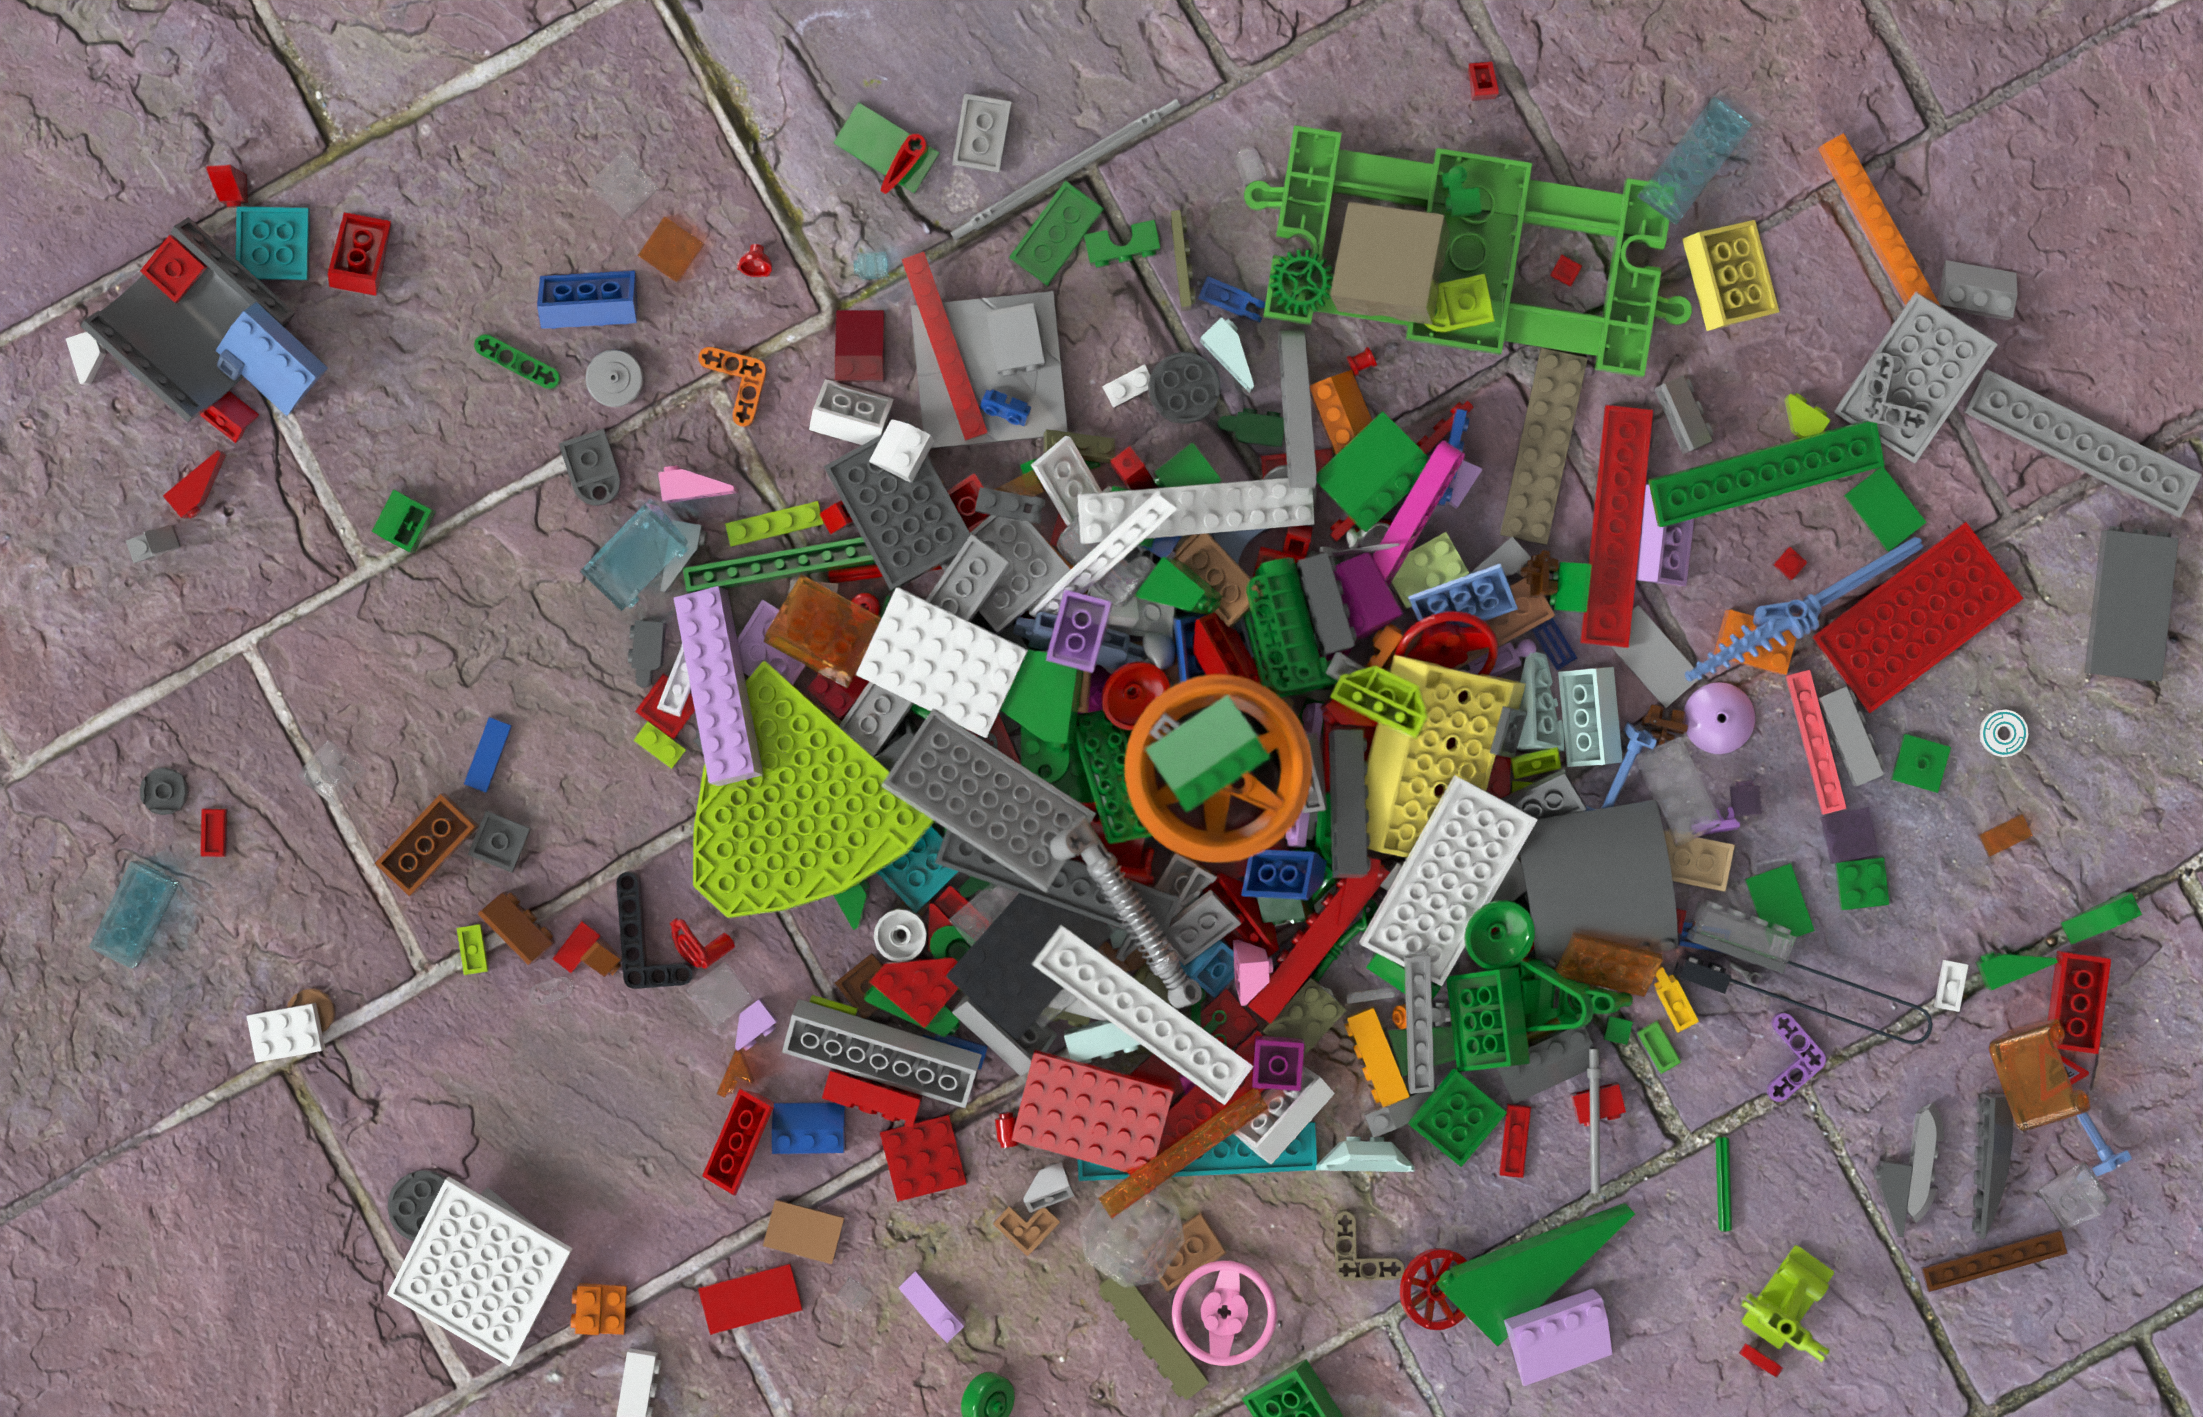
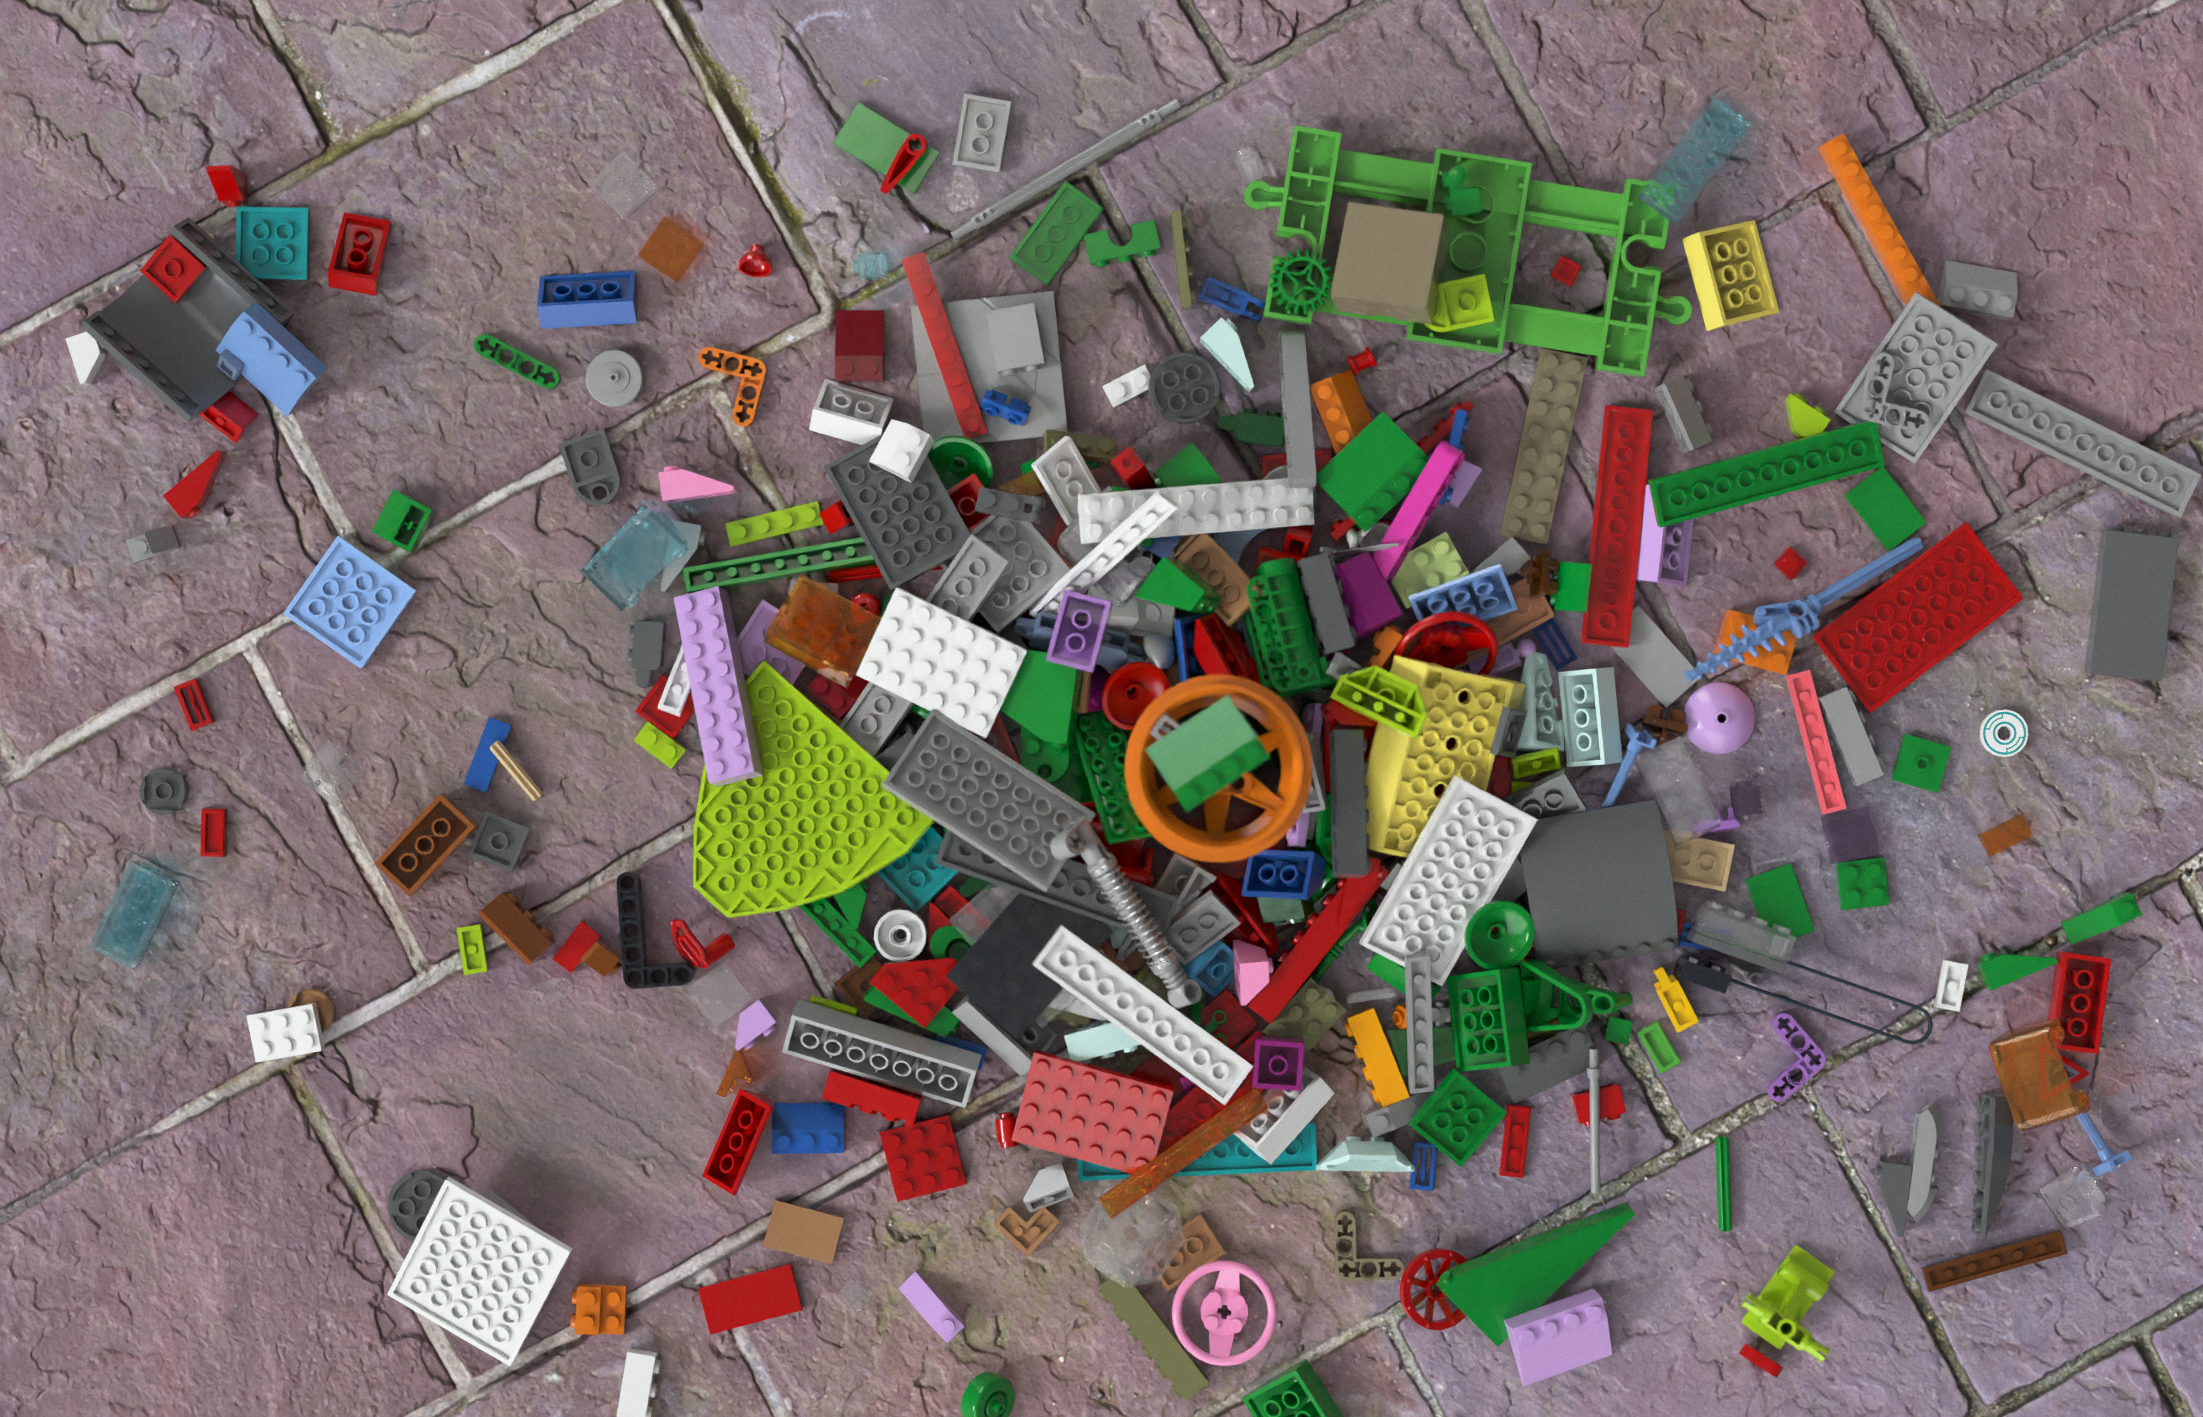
red slope [1468,61,1499,101] -> none
clear orange plate [1555,933,1663,997] -> none
none -> red tile [174,678,215,731]
none -> light blue plate [283,536,417,669]
none -> tan axle [490,741,543,801]
none -> green plate [799,898,878,968]
none -> green dish [927,435,993,491]
none -> blue tile [1409,1140,1437,1191]

